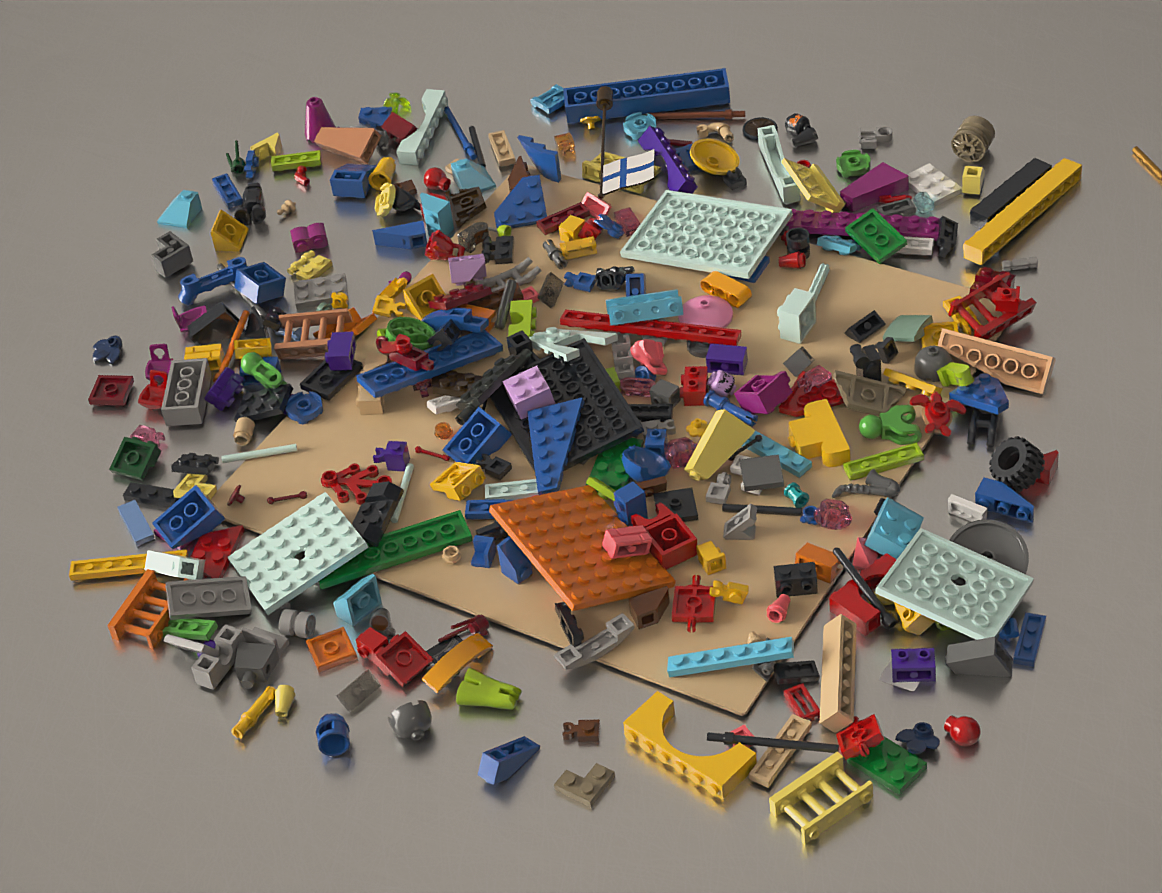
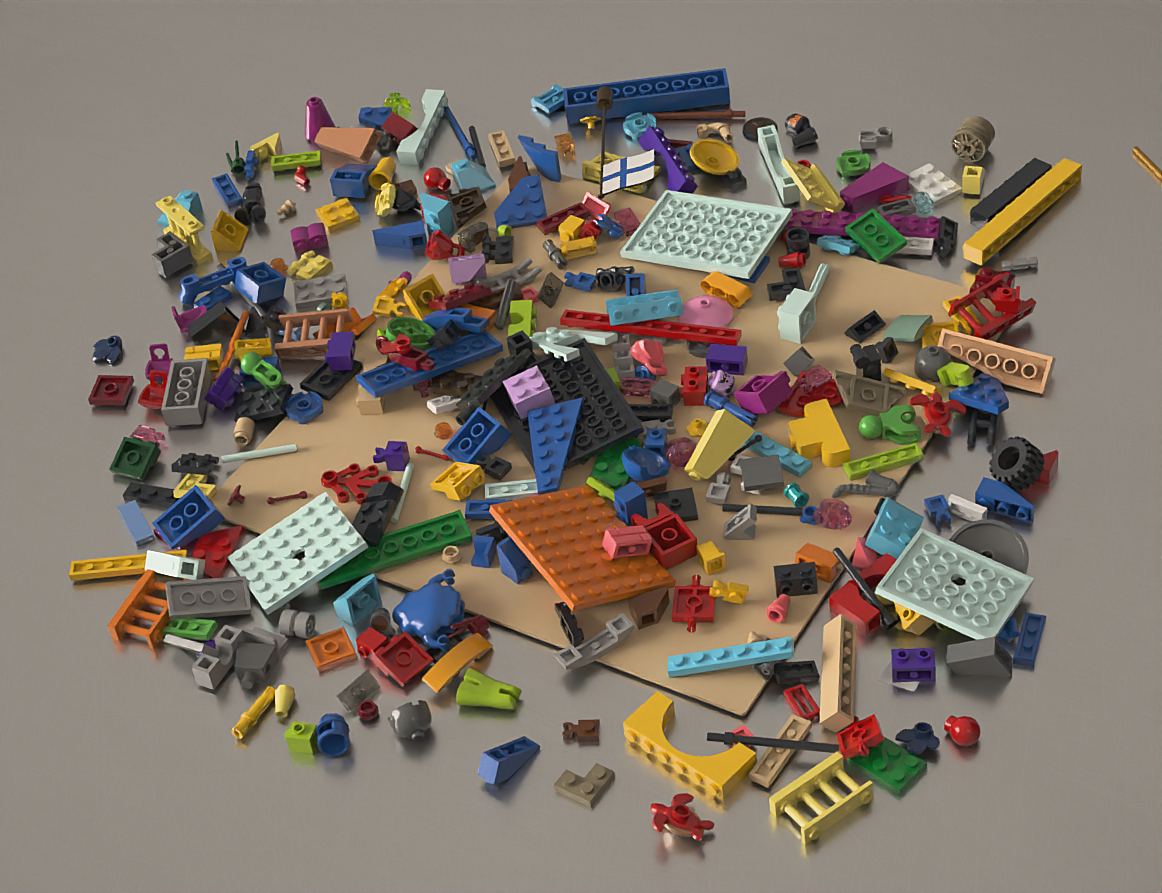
none -> light yellow fence [156,196,213,265]
none -> blue plate [194,286,233,311]
none -> clear orange plate [269,258,288,273]
none -> lime brick [285,721,318,754]
none -> yellow plate [316,198,360,232]
none -> dark red plate [357,700,379,720]
none -> blue piece [392,569,465,652]
none -> red animal [650,793,715,841]
none -> black plate [767,267,806,301]
none -> blue plate [924,494,951,527]

